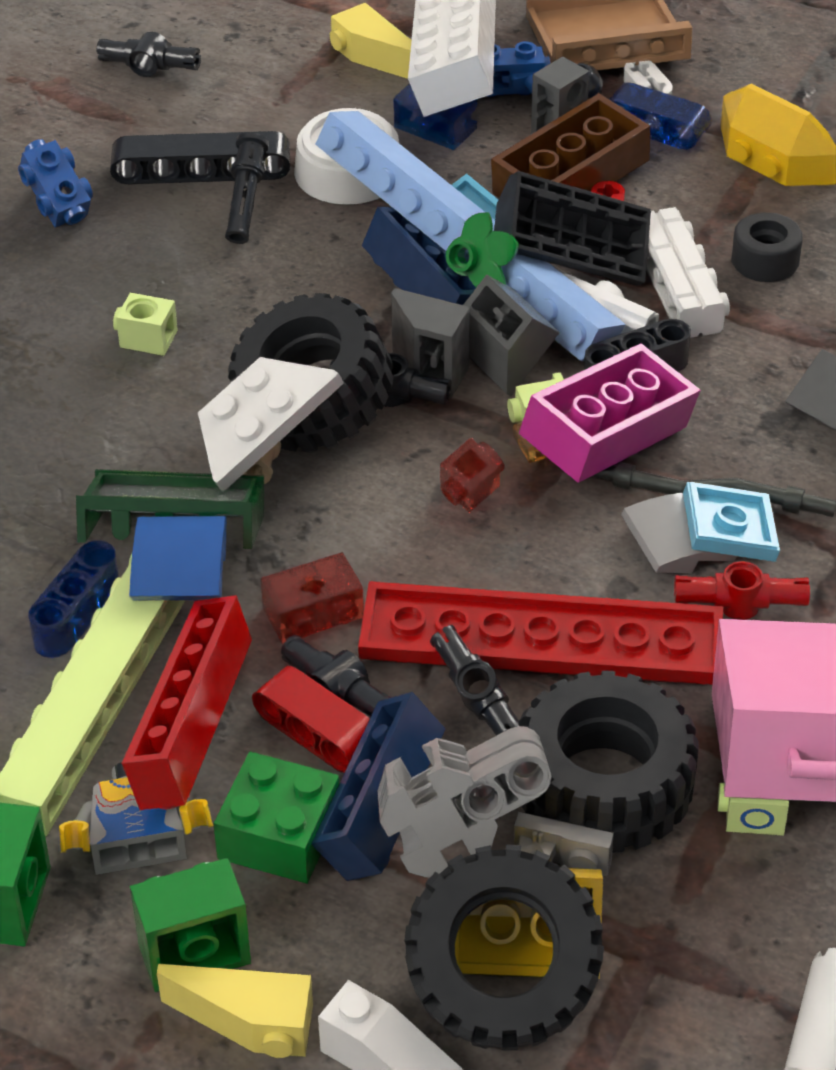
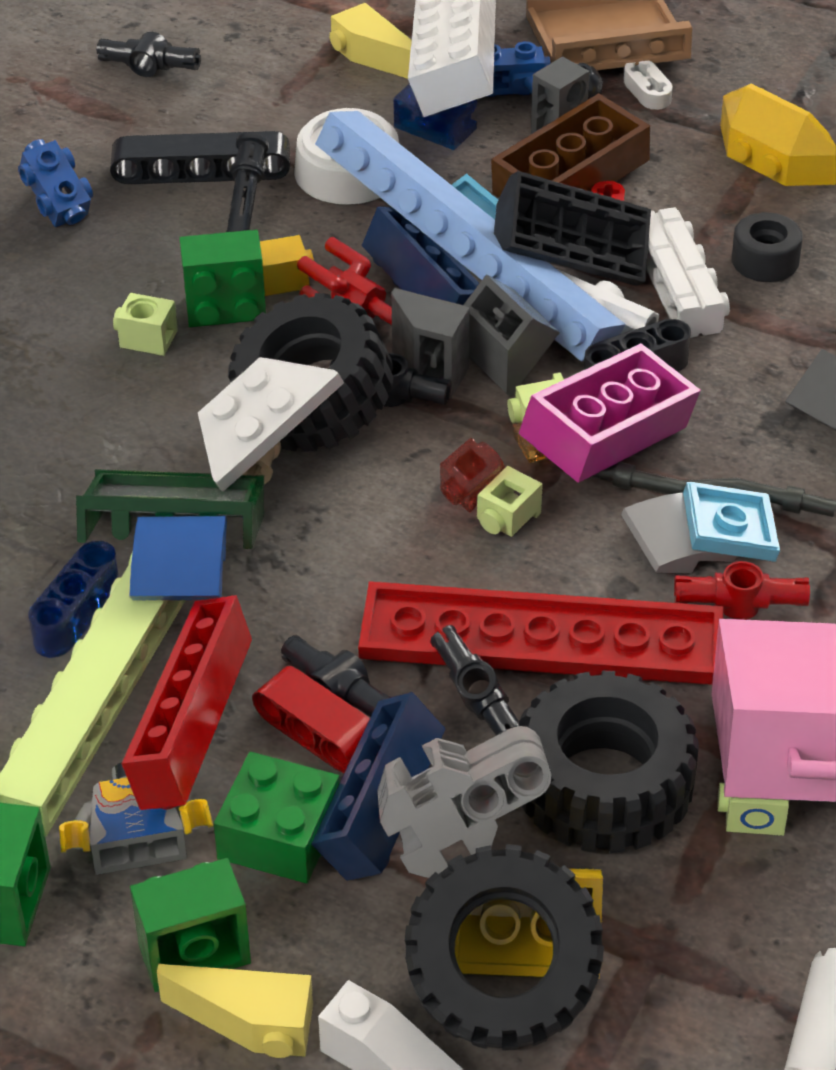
clear red brick [260,552,364,644] -> none
green plate [446,212,519,288] -> none
light grey hinge [514,812,614,877] -> none
clear blue beam [609,82,712,150] -> none
none -> green brick [179,229,266,327]
none -> yellow brick [260,235,314,296]
none -> red plant [297,237,392,326]
none -> yellowish green brick [477,466,543,537]

